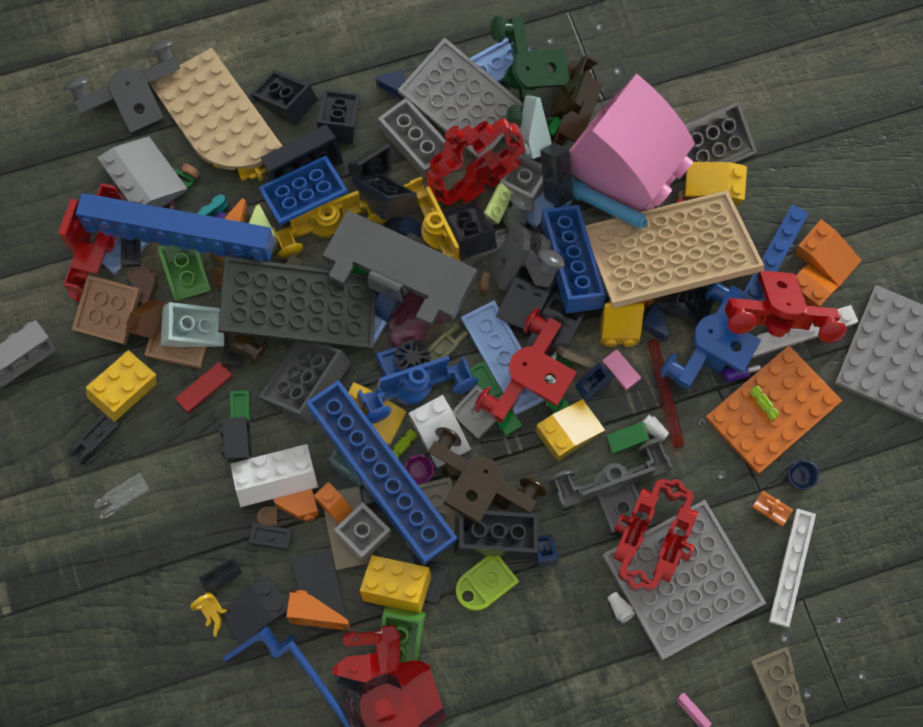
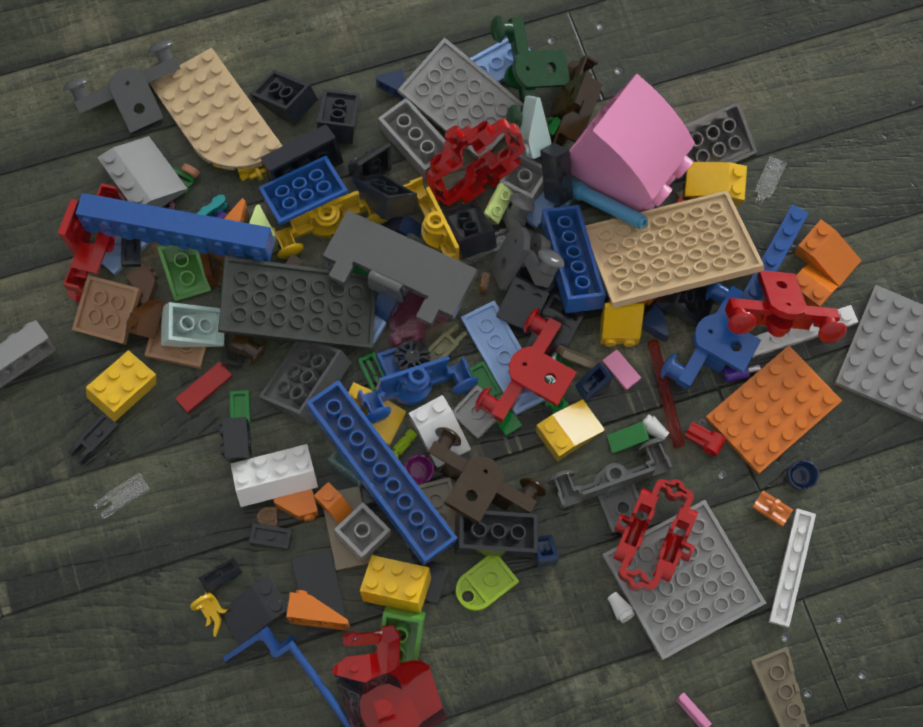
lime axle [750,385,780,421] -> none
none -> reddish brown tile [200,252,217,286]
none -> green tile [357,352,384,391]
none -> red piece [684,422,726,456]
none -> clear hinge [755,156,787,205]

